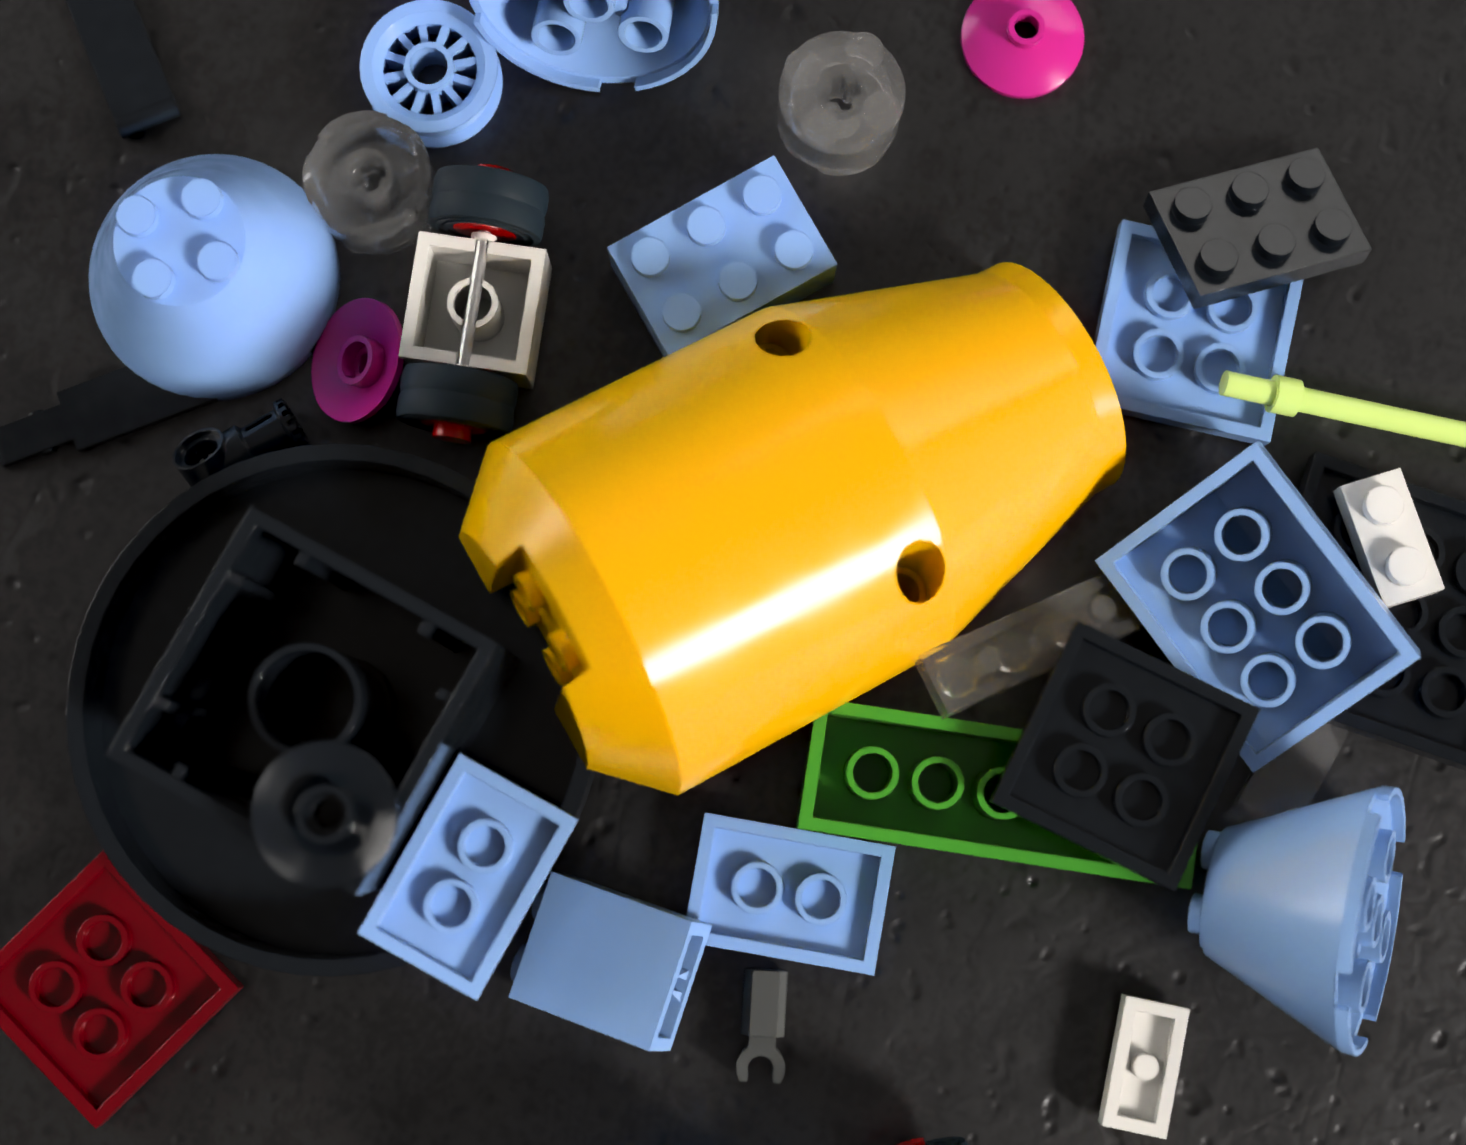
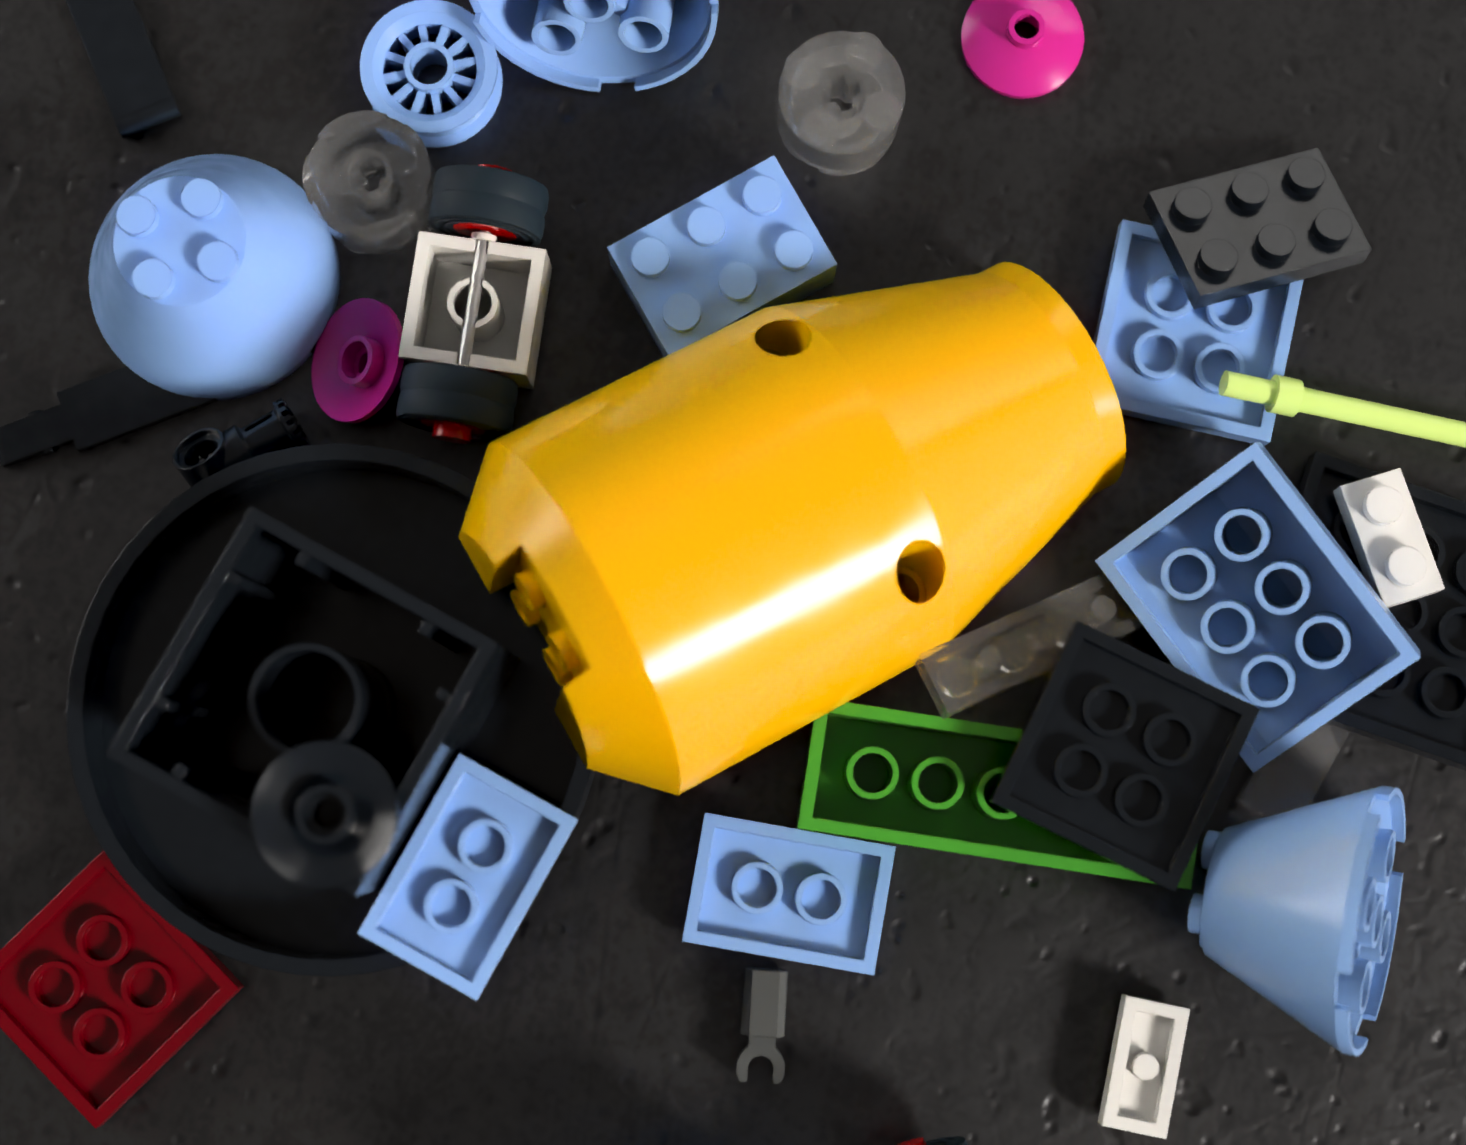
light blue brick [508,871,712,1051] -> none

